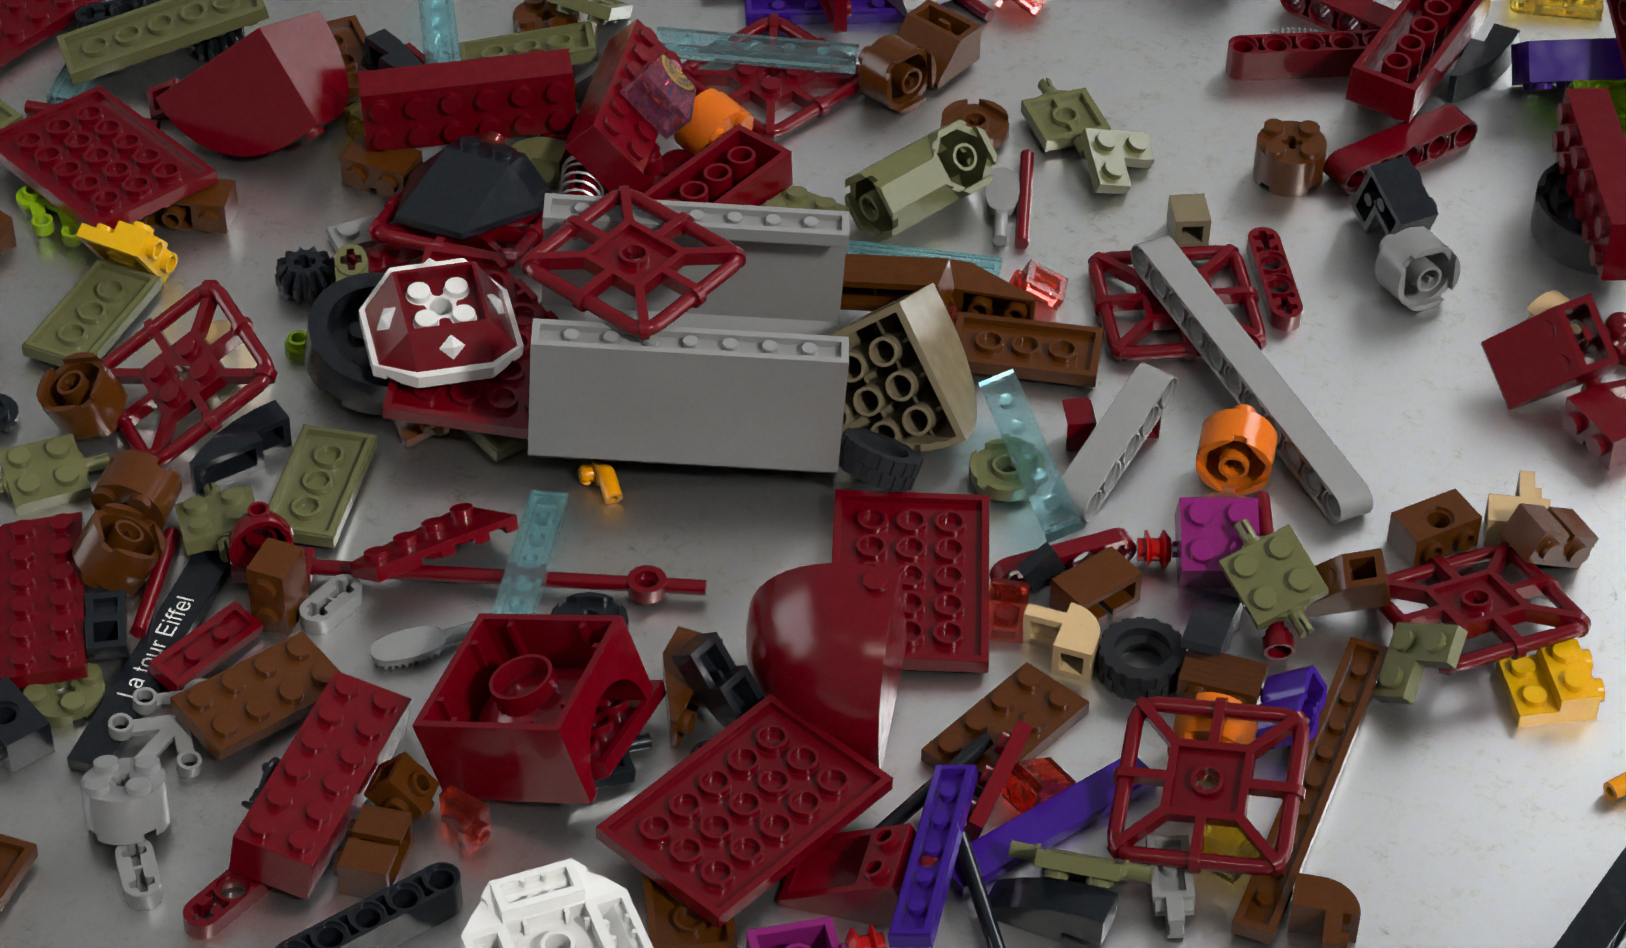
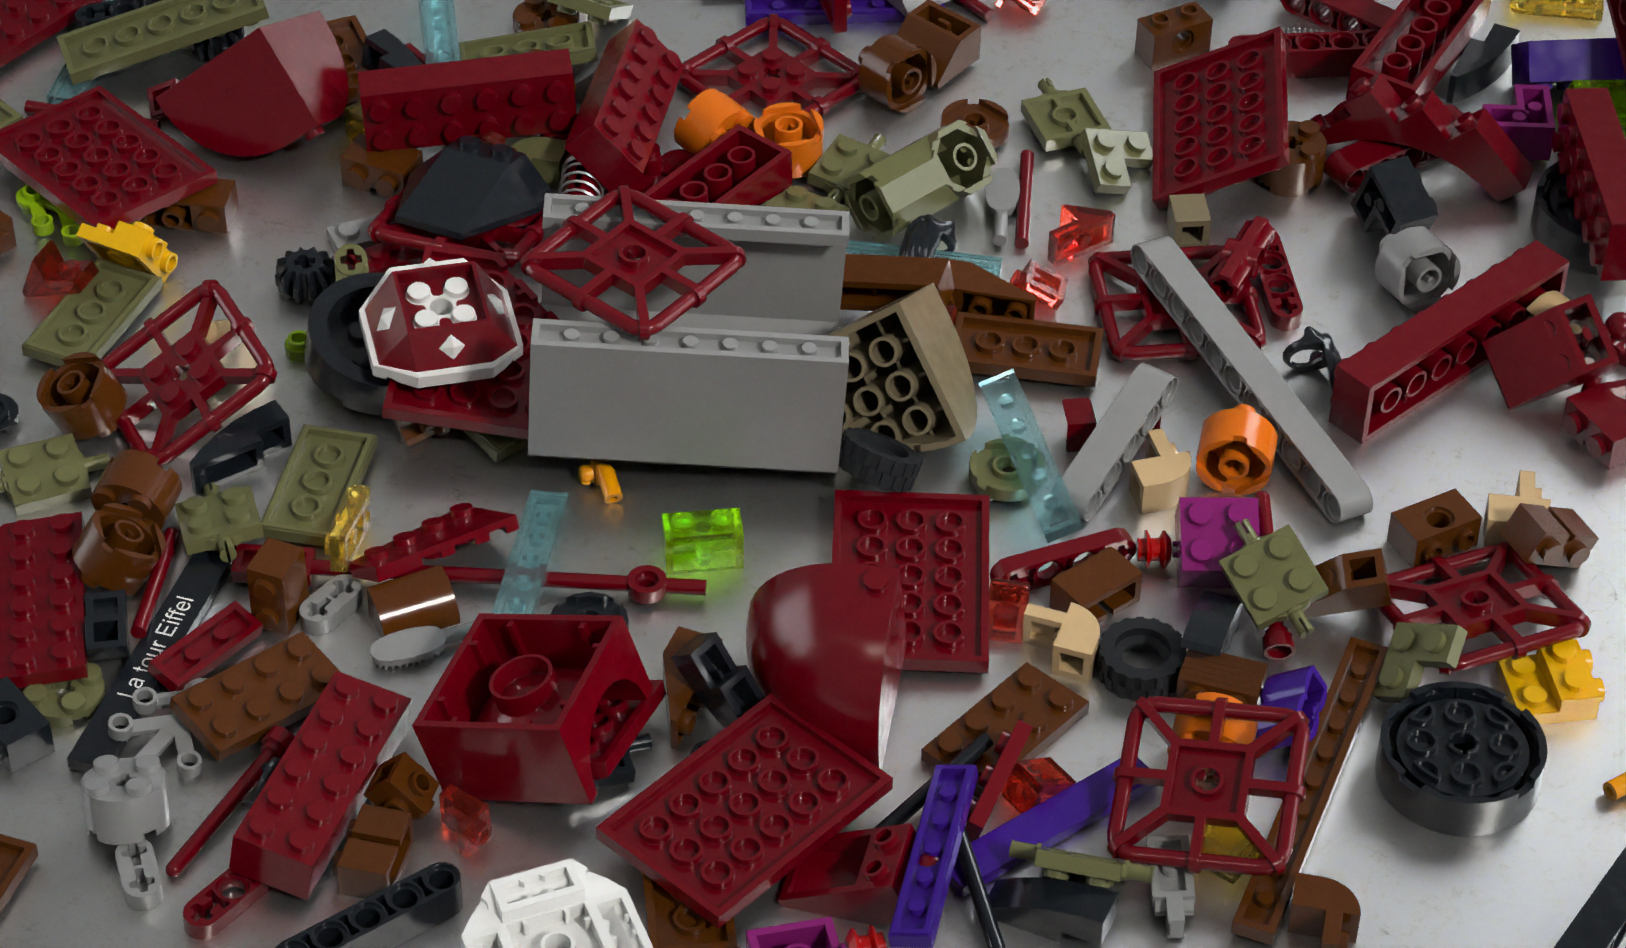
dark red helmet [229,501,294,570] -> none
clear pink torso [620,54,696,139] -> none
clear light blue tile [656,27,859,74] -> none
black tile [1017,542,1066,593] -> none
none -> clear red slope [22,240,99,298]
none -> dark red piece [165,726,294,878]
none -> clear yellow plate [324,485,371,573]
none -> reddish brown brick [366,565,460,638]
none -> clear neon green brick [662,508,744,574]
none -> orange brick [753,102,824,179]
none -> olive plate [807,133,891,203]
none -> black piece [899,214,957,258]
none -> clear red slope [1047,204,1116,267]
none -> tan brick [1129,428,1191,515]
none -> reddish brown brick [1135,1,1213,69]
none -> dark red plate [1152,26,1290,210]
none -> dark red piece [1208,216,1275,302]
none -> black piece [1282,326,1342,393]
none -> dark red arch [1310,73,1534,202]
none -> dark red brick [1329,240,1570,445]
none -> black brick [1375,681,1548,837]
none -> magenta brick [1482,84,1556,161]

